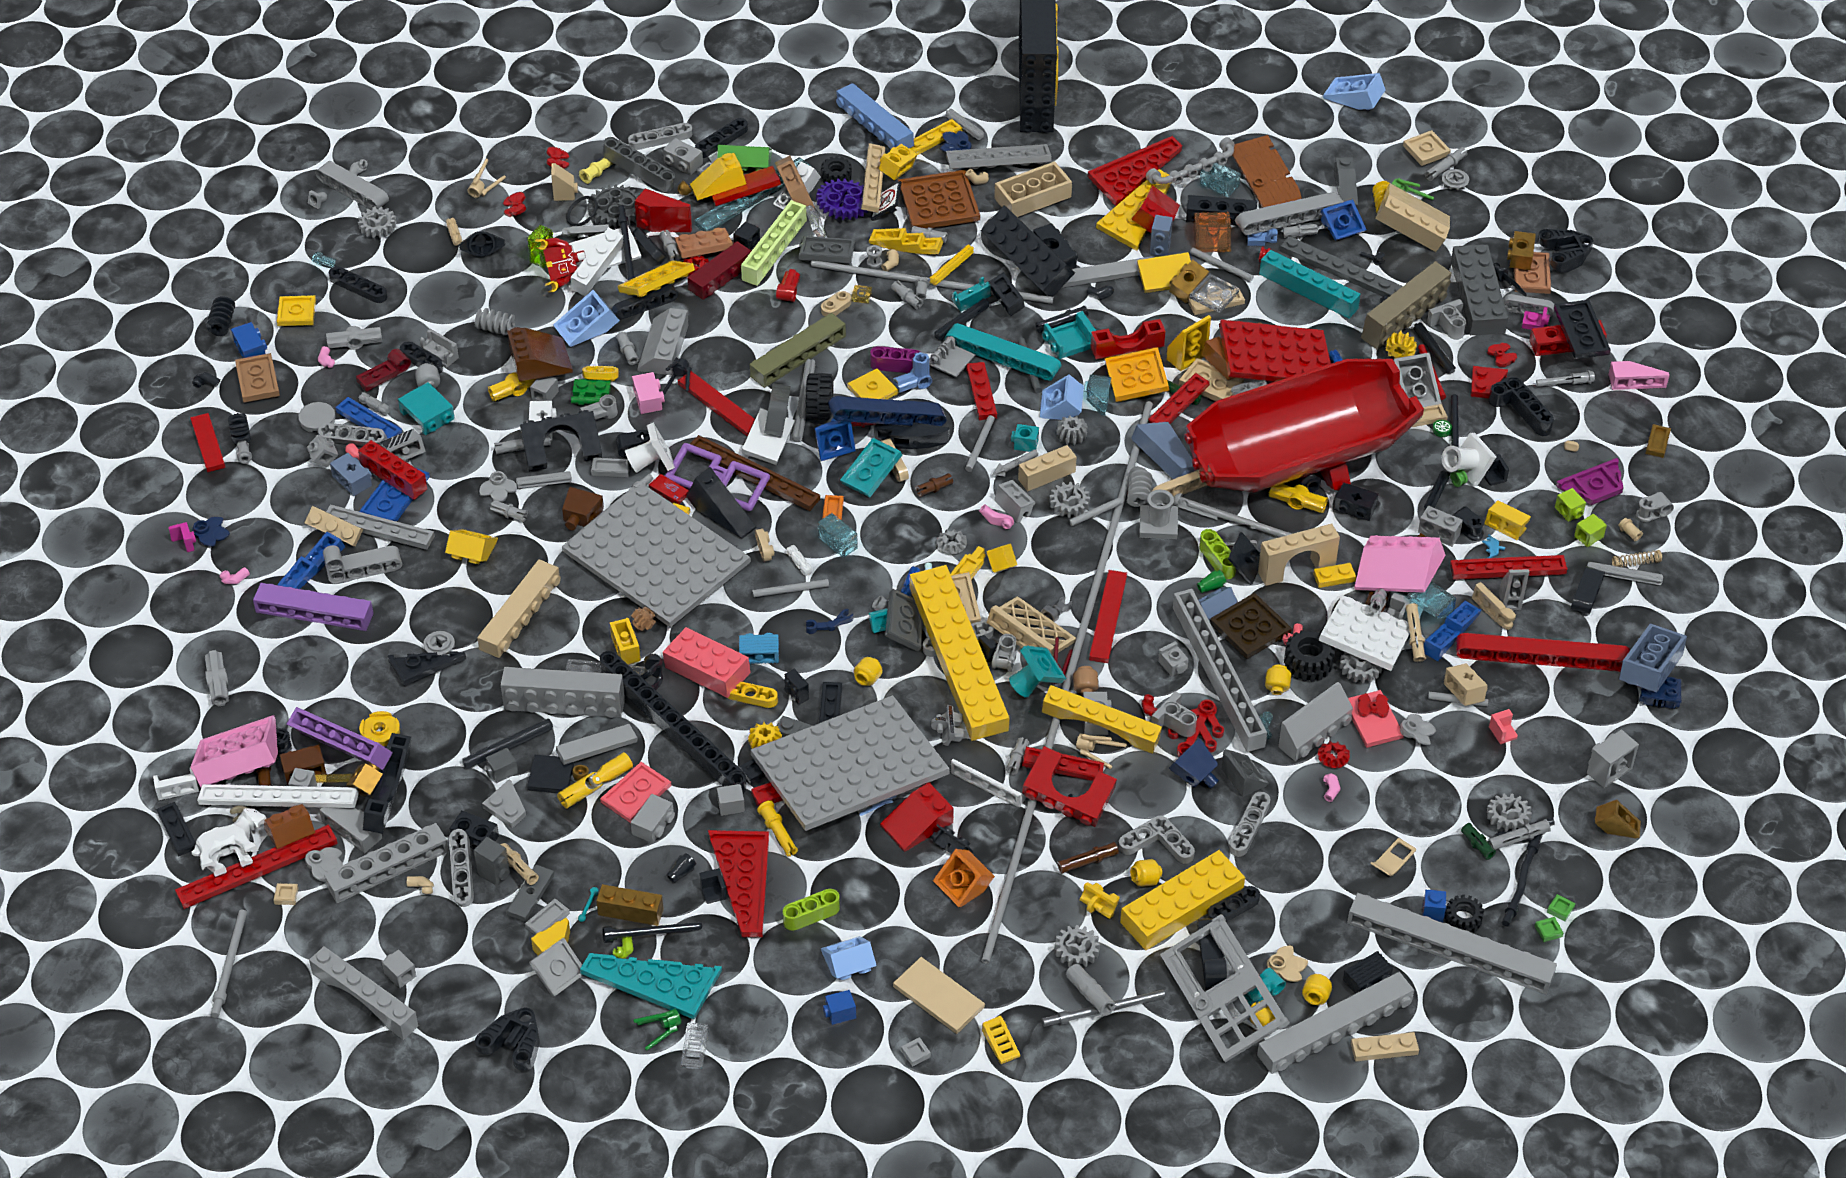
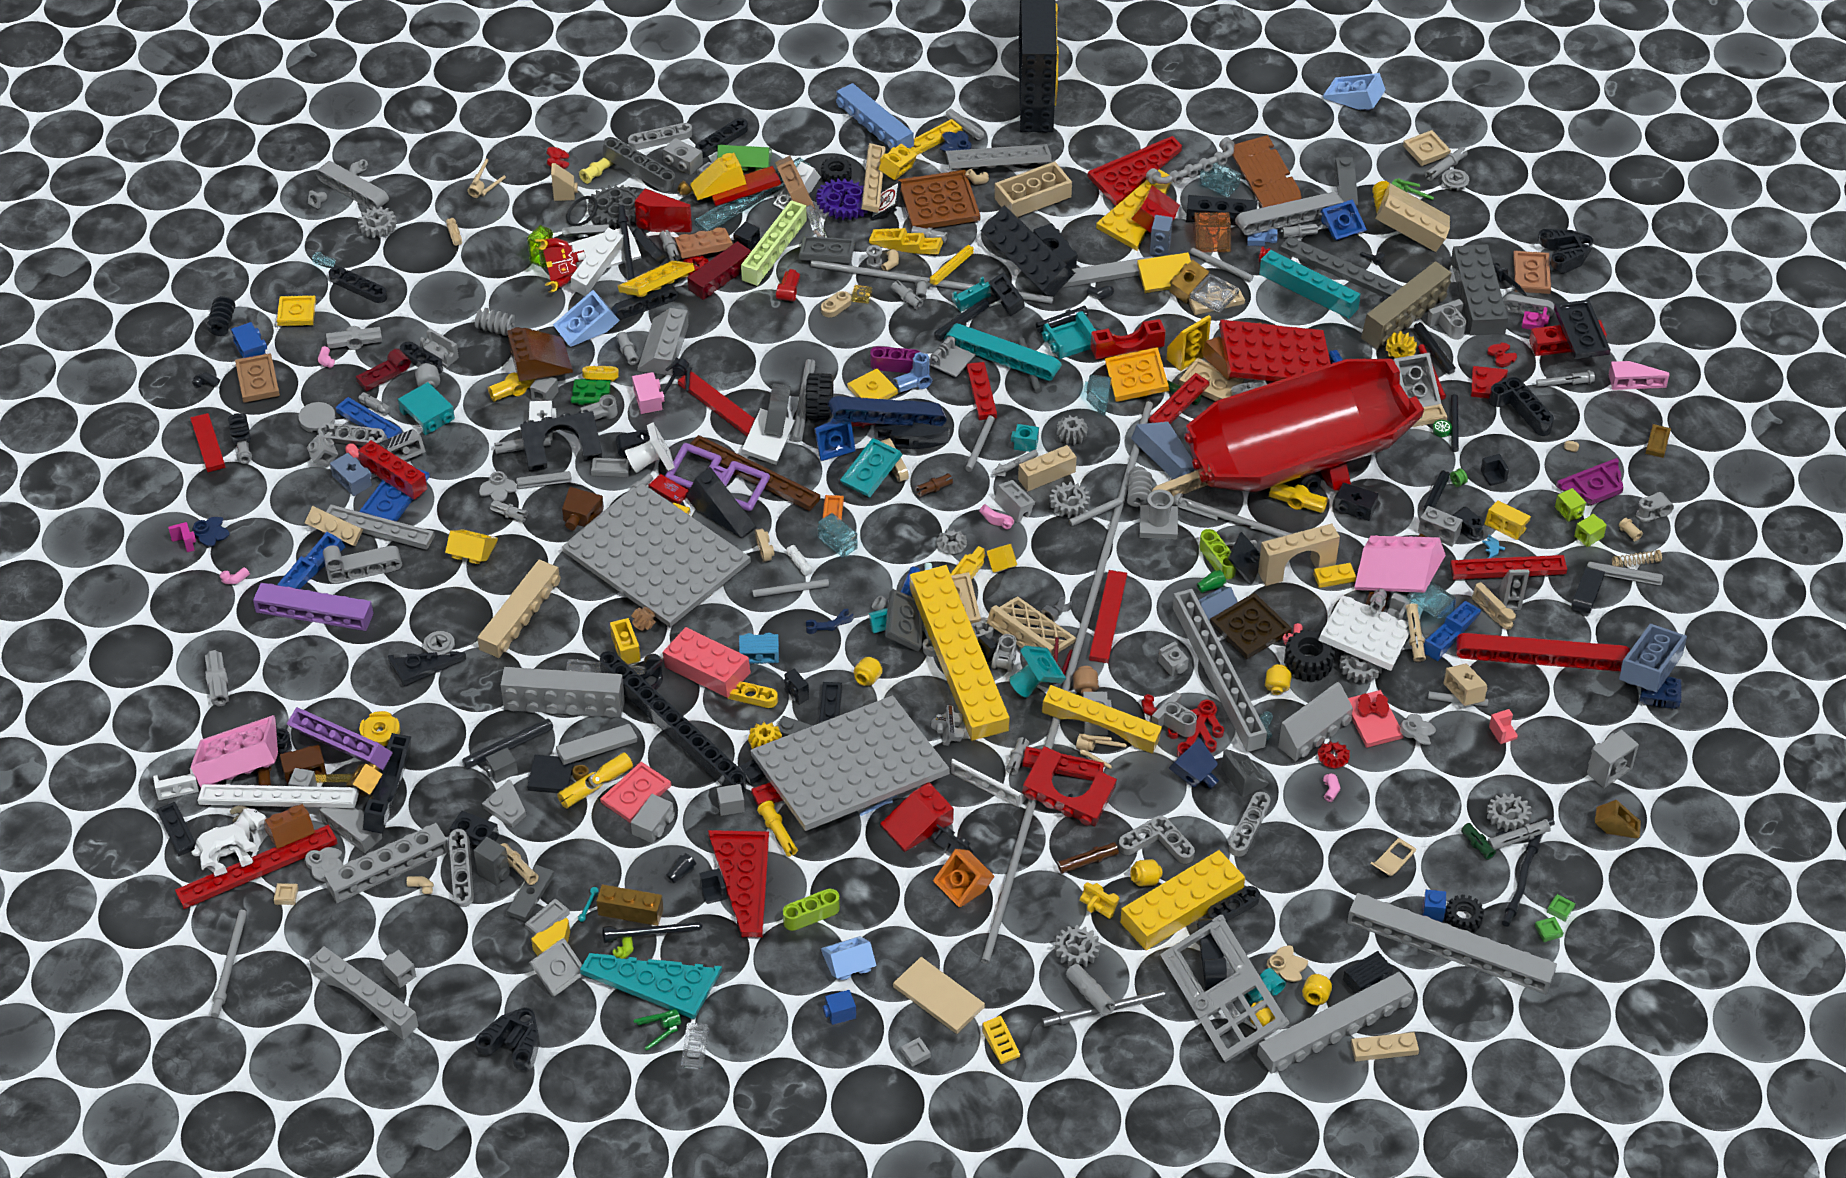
black hat [459,231,505,257] -> none
red piece [503,192,526,217] -> none
olive brick [750,313,846,388] -> none
light blue slope [1040,374,1084,420] -> none
white plant [1442,433,1496,485] -> none
pearl gold brick [1507,231,1536,270] -> none

